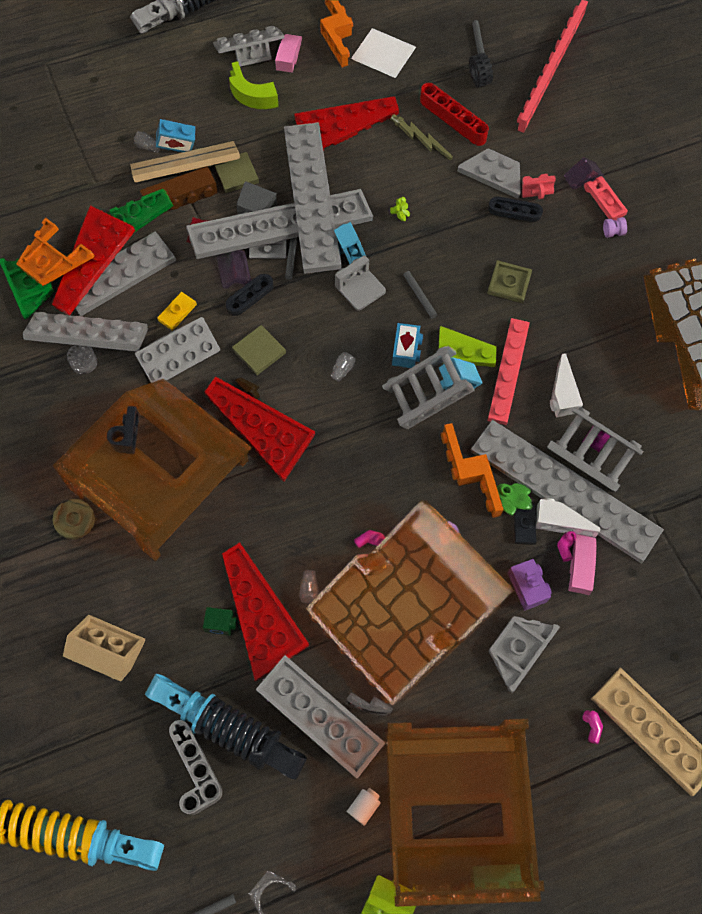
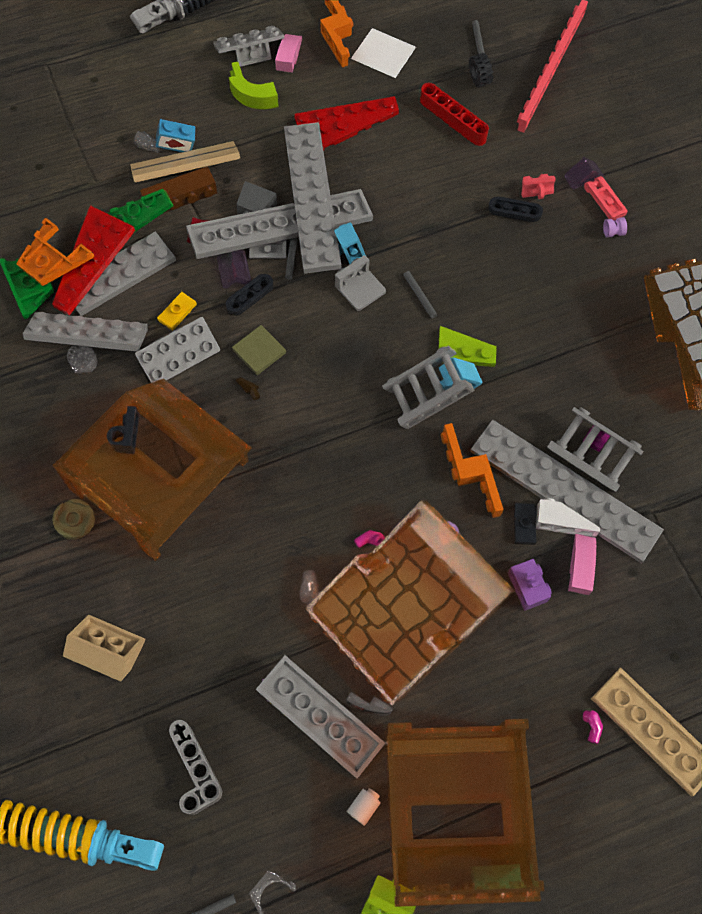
black piece [145,674,307,780] -> none
dark green brick [203,607,237,636] -> none
red wing [205,377,315,482] -> none
olive tile [214,152,259,193] -> none
red wing [222,542,309,682] -> none
clear cone [330,352,356,382] -> none
olive piece [390,114,453,160] -> none
lime plant [390,197,410,221] -> none
brick [392,323,423,368] -> none
light grey wing [457,149,521,199] -> none
olive tile [487,260,532,303] -> none
coral plate [487,318,530,425] -> none
light grey wing [489,616,560,693] -> none
bright green plate [497,483,533,516] -> none
white slope [550,354,583,418] -> none
dark pink arm [557,531,577,562] -> none

